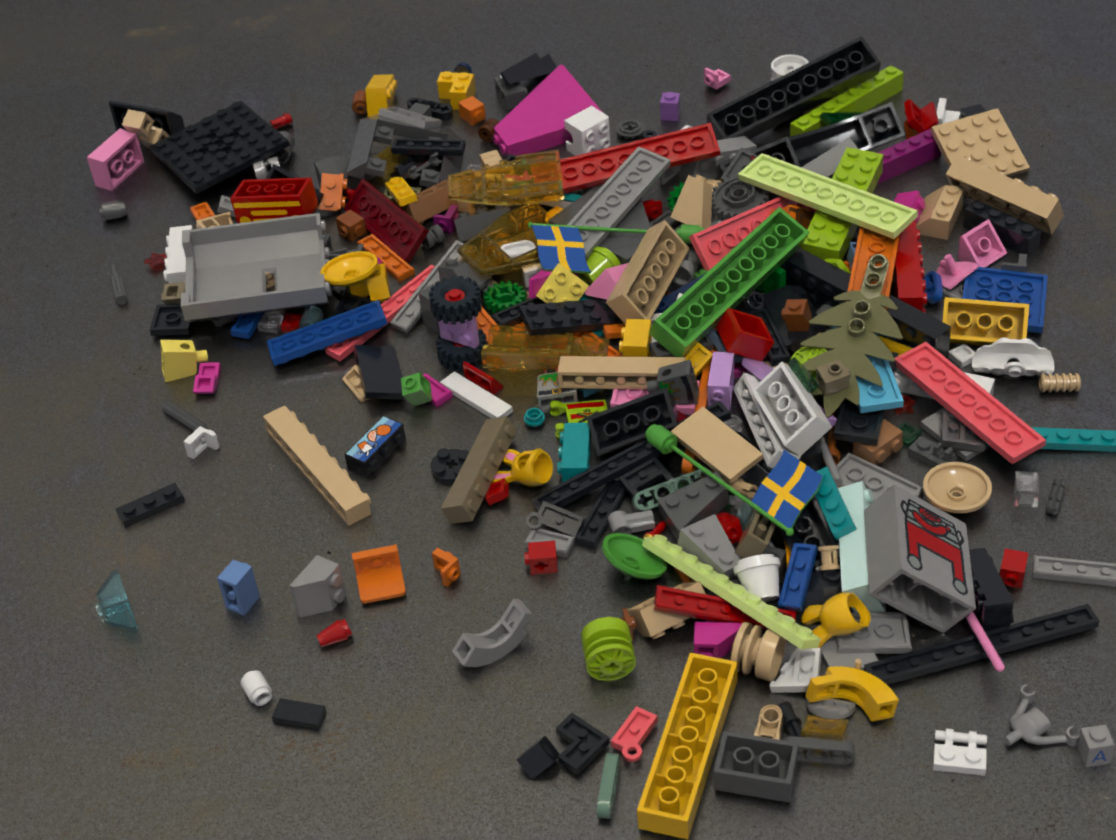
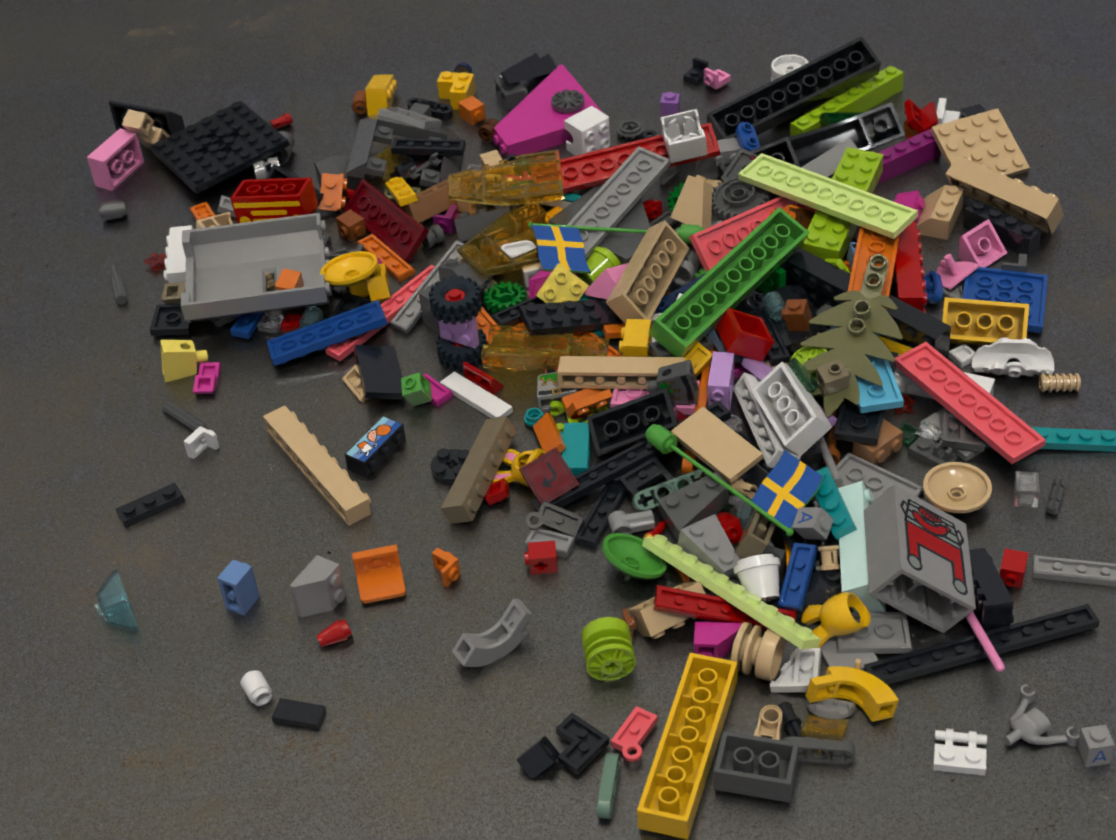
none -> orange brick [275,268,304,291]
none -> dark red piece [519,447,579,505]
none -> orange tile [533,412,566,453]
none -> dark grey wheel [551,90,584,113]
none -> orange bracket [561,389,613,418]
none -> white piece [660,109,707,163]
none -> black bracket [683,57,709,86]
none -> blue plate [735,122,760,151]
none -> clear light blue brick [762,291,786,321]
none -> light grey brick [792,507,834,539]
none -> clear plate [916,421,942,443]

